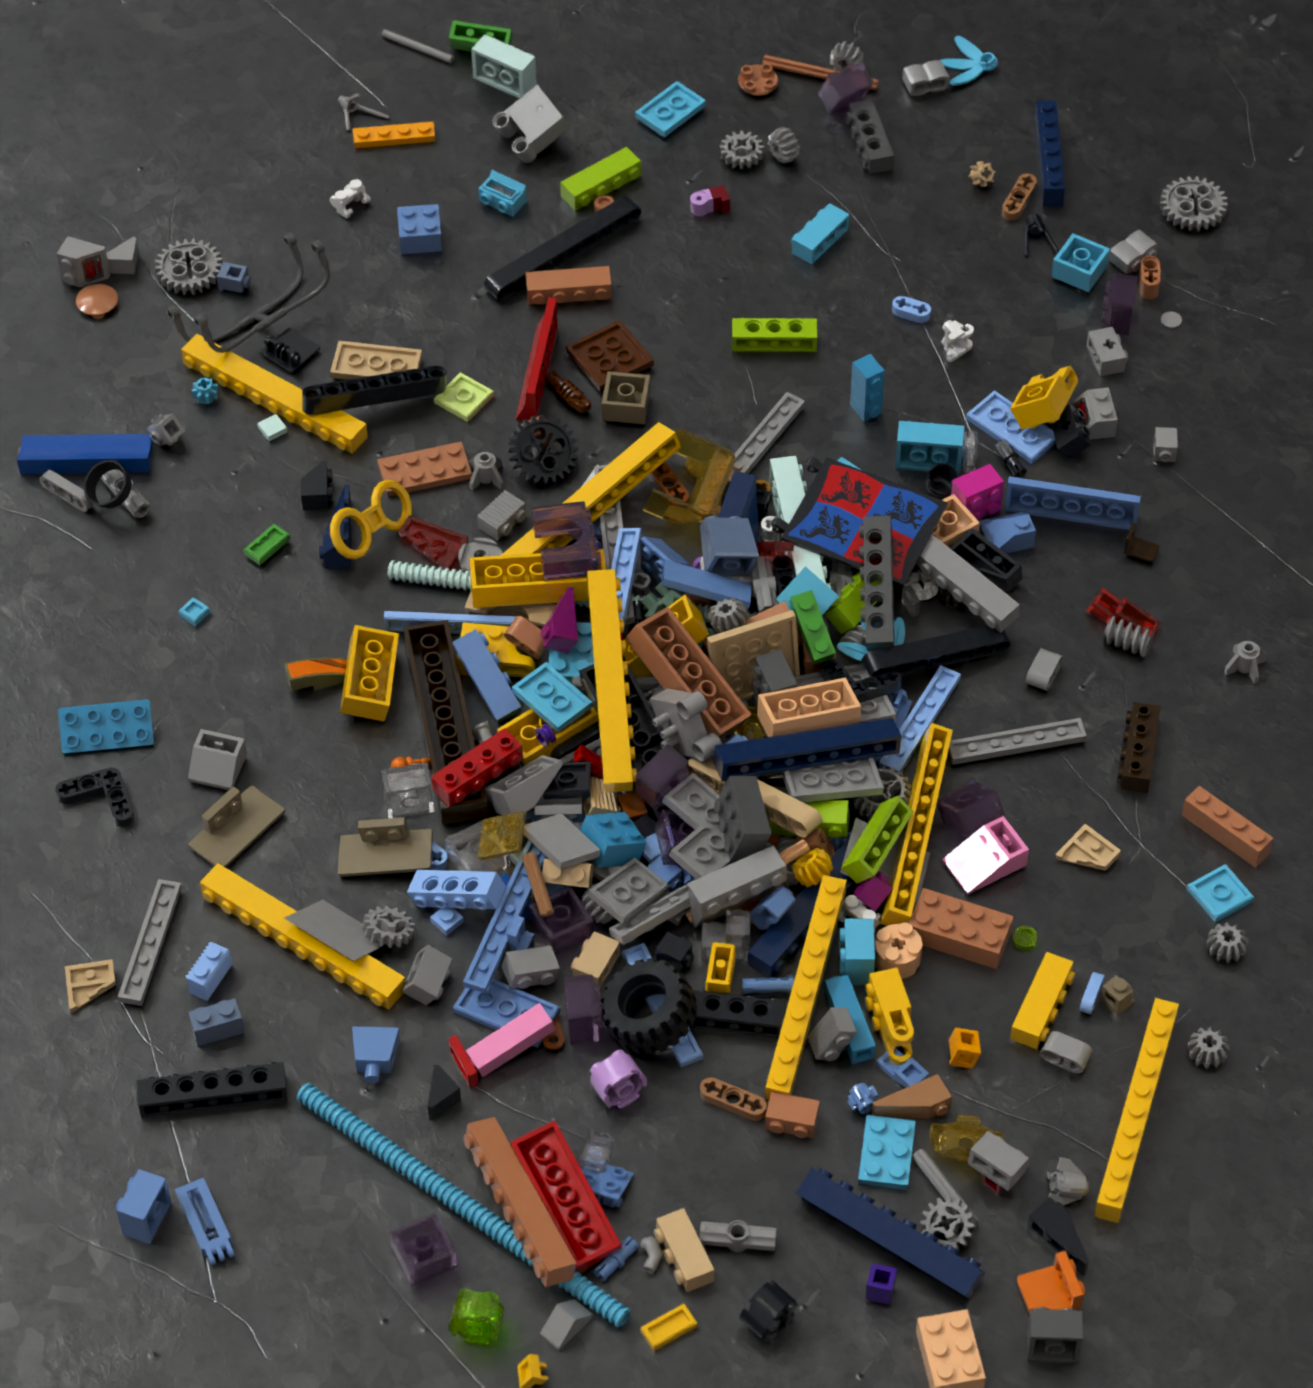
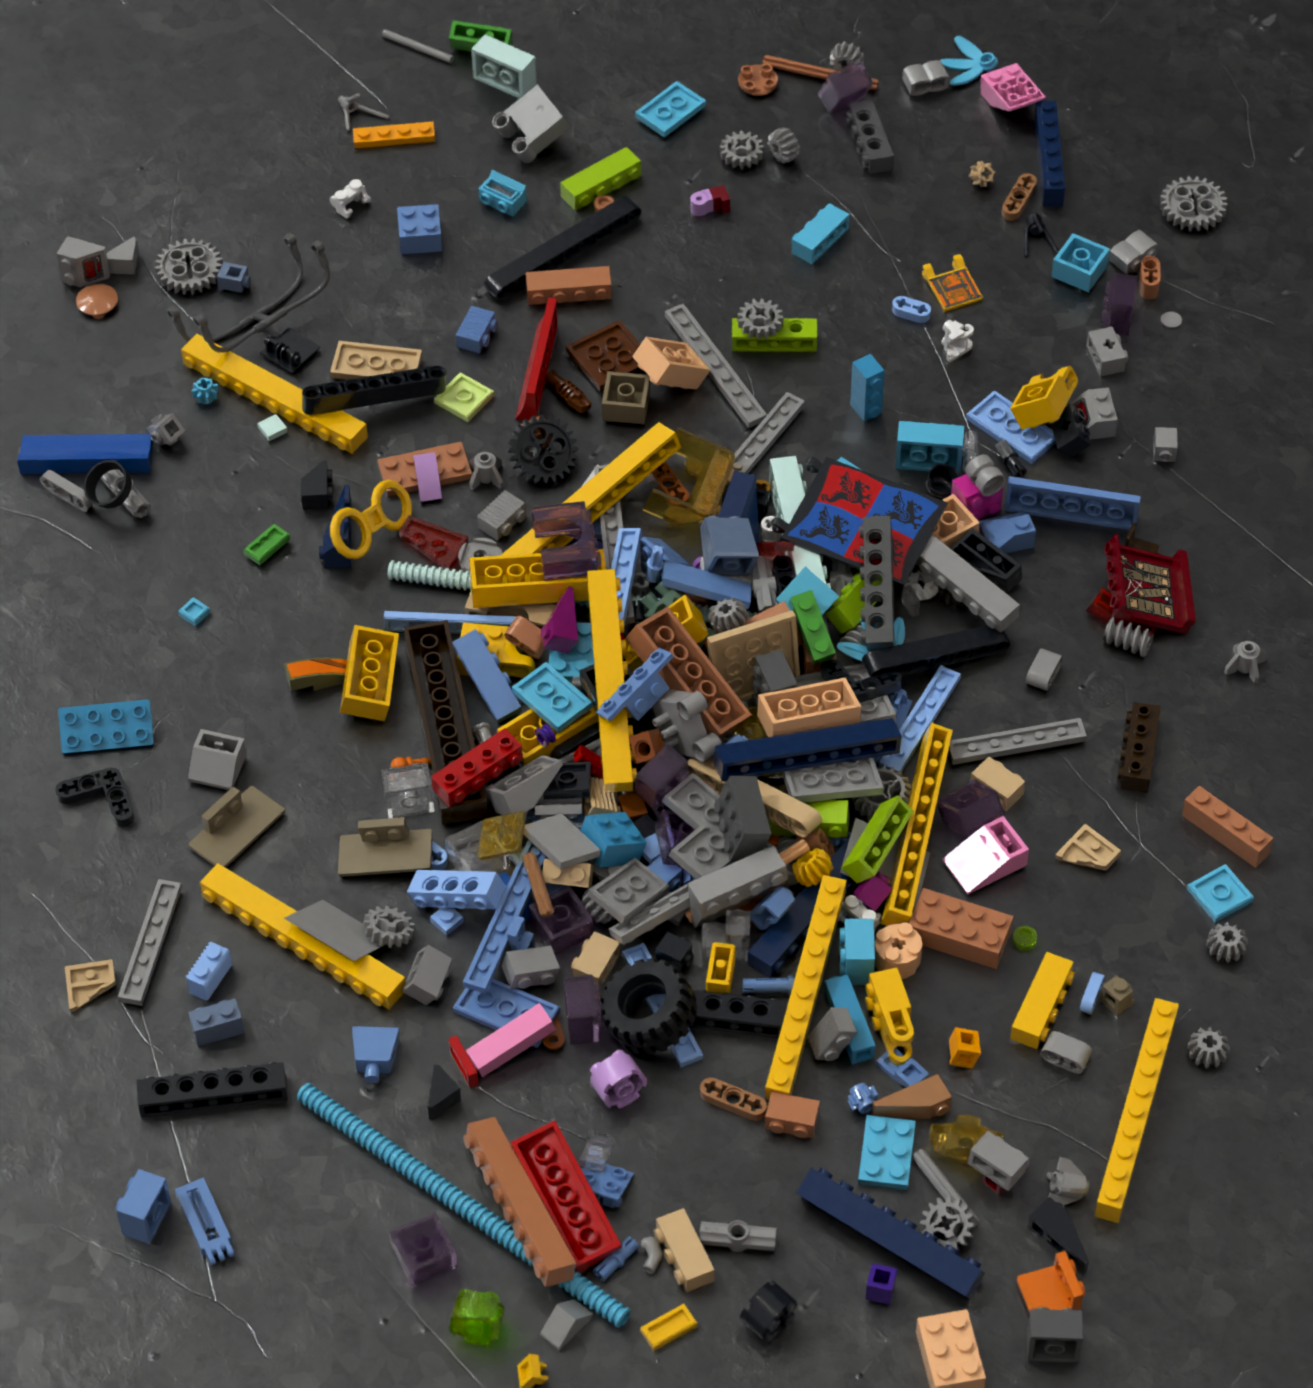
none -> lavender slope [413,452,442,502]
none -> medium blue brick [456,306,498,354]
none -> medium blue bracket [596,648,674,721]
none -> dark orange brick [629,728,667,766]
none -> light nougat brick [632,337,711,390]
none -> light blue axle [646,545,665,583]
none -> light grey plate [665,304,767,428]
none -> light grey gear [737,298,783,339]
none -> flag [922,254,983,312]
none -> light grey wheel [965,454,1006,496]
none -> tan brick [970,757,1025,811]
none -> bright pink slope [981,63,1046,111]
none -> dark red panel [1104,534,1196,634]

